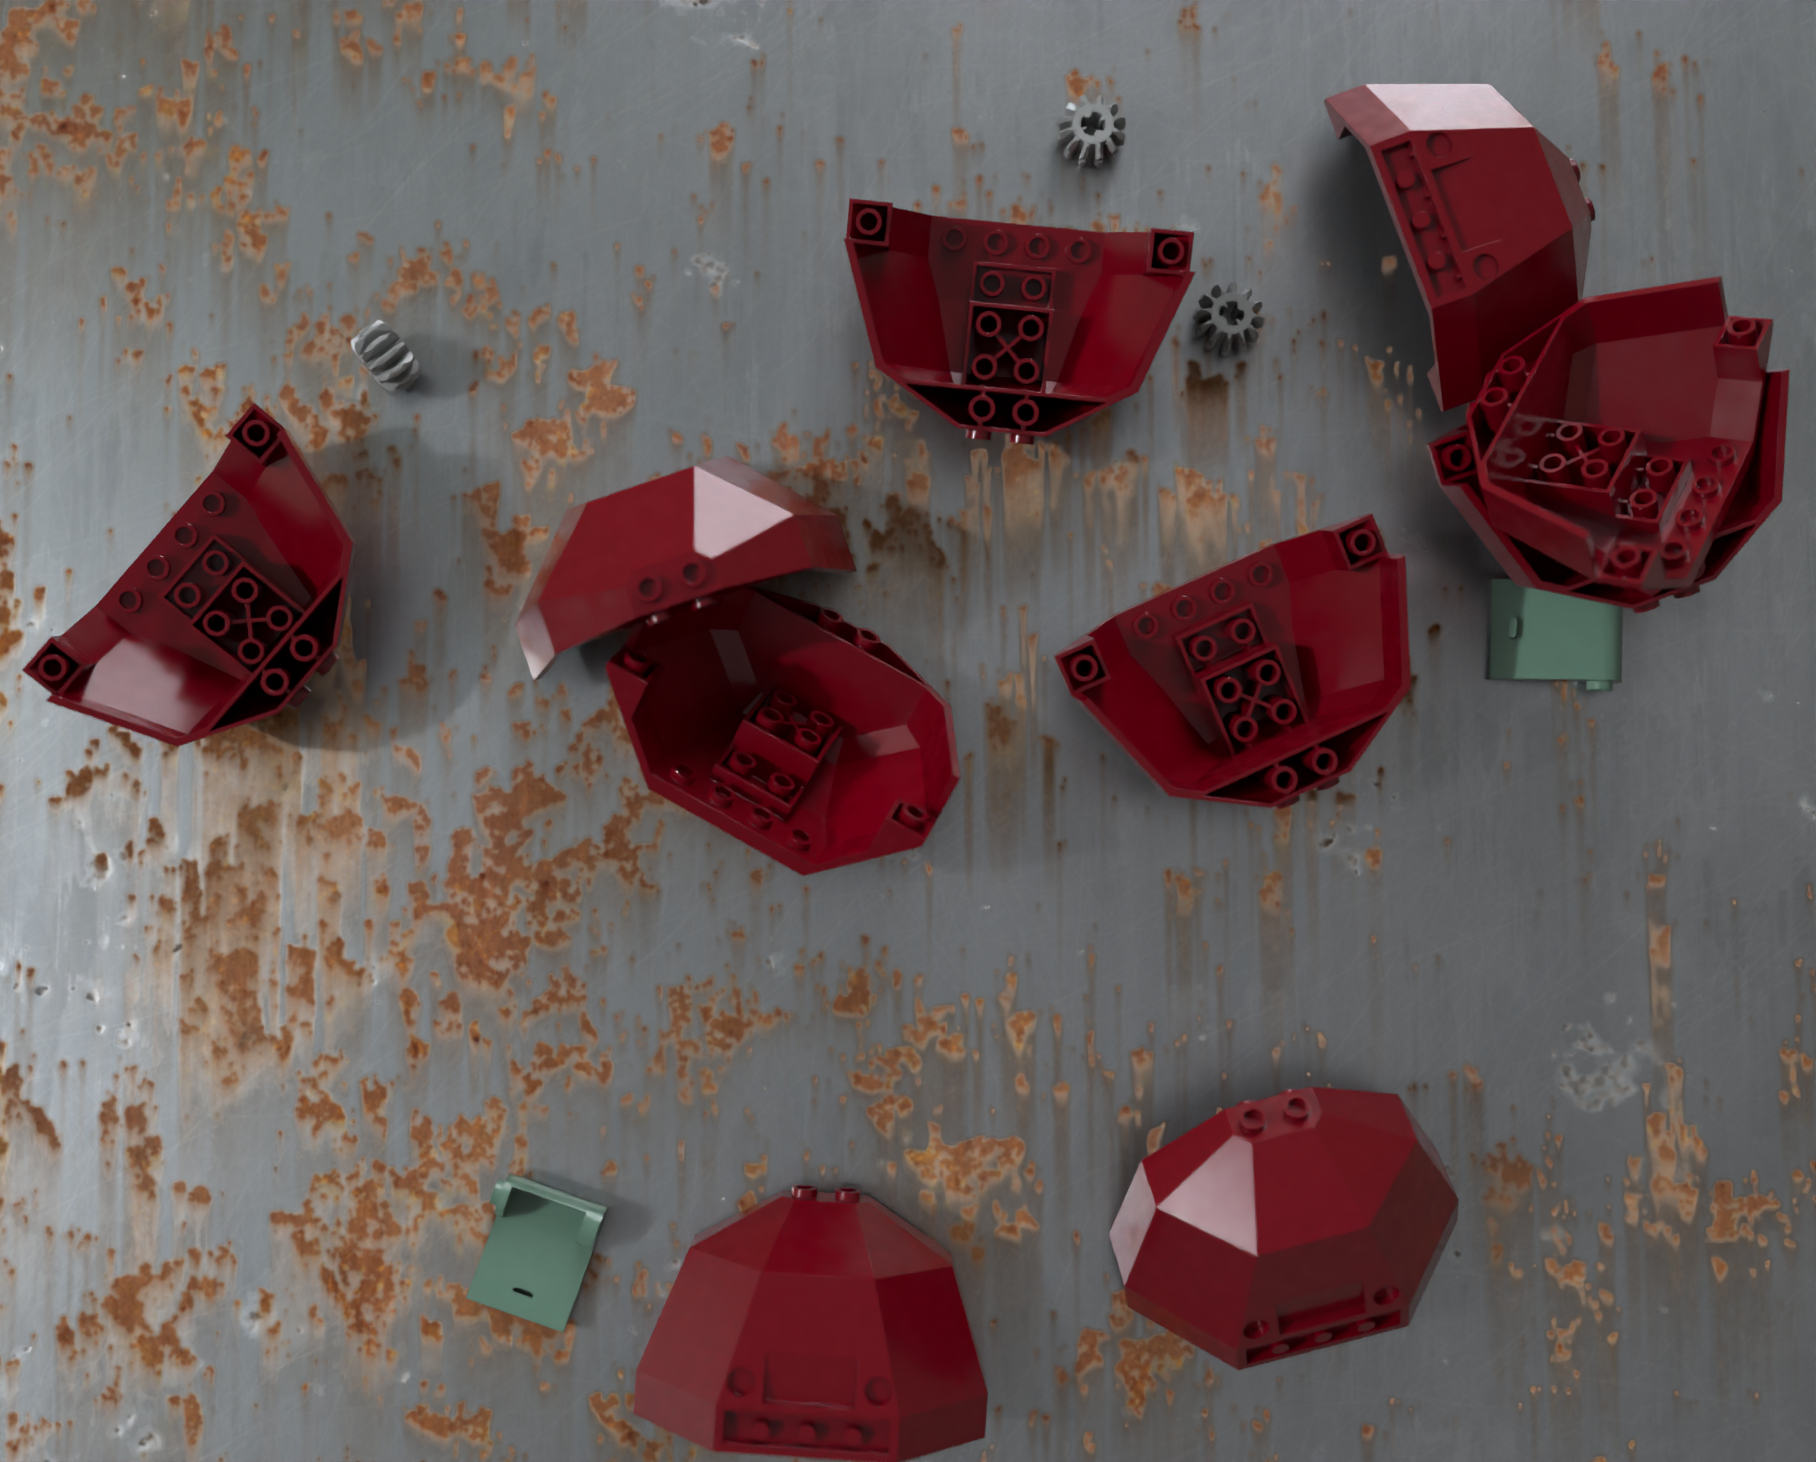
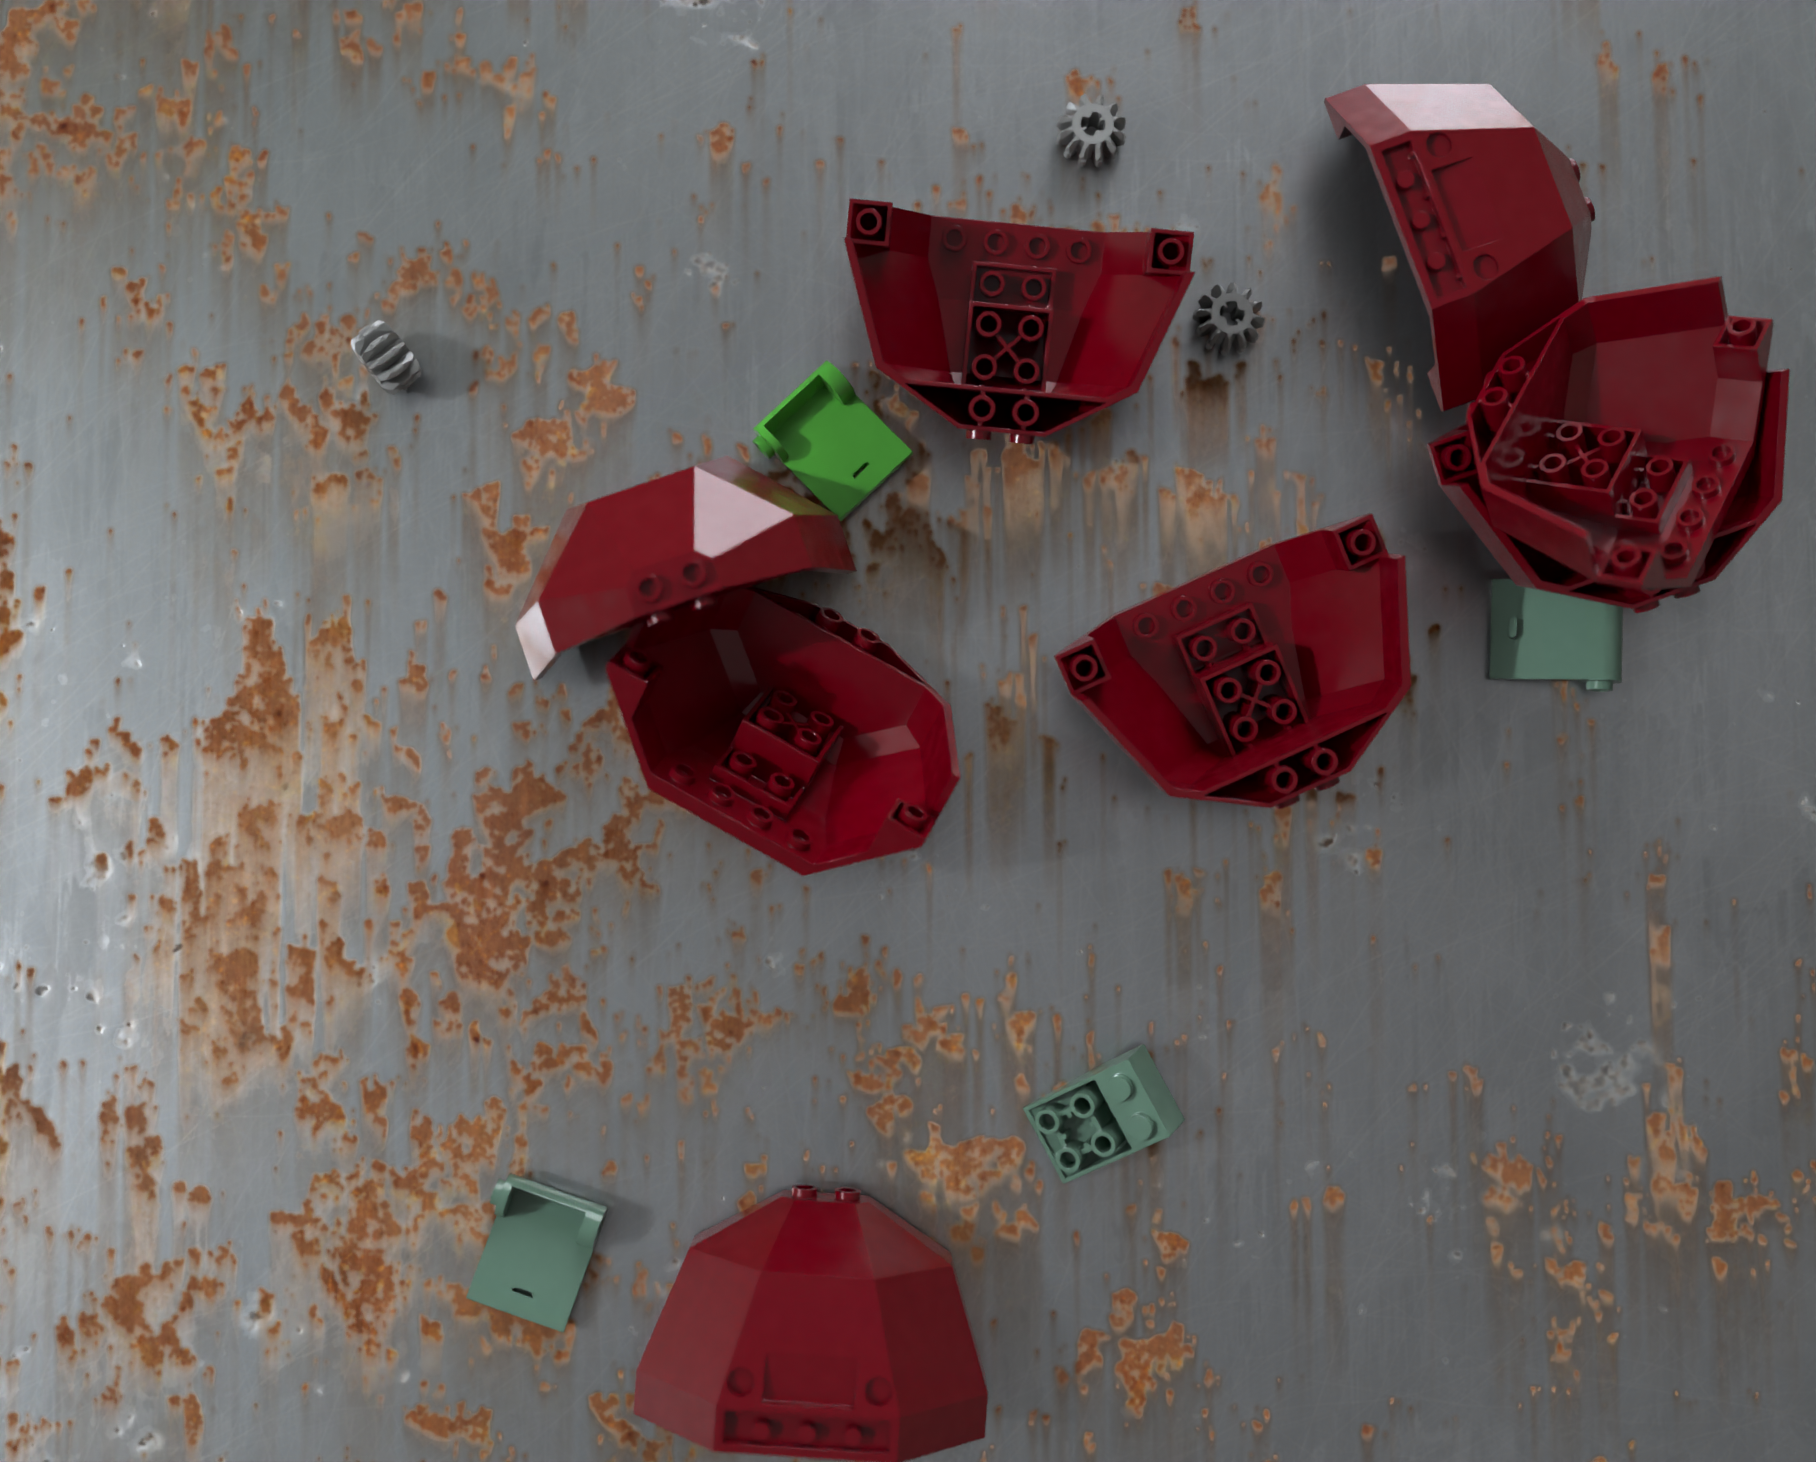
dark red piece [22,403,358,747] -> none
dark red piece [1109,1087,1459,1370] -> none
none -> bright green door [753,360,913,522]
none -> sand green slope [1023,1044,1185,1184]

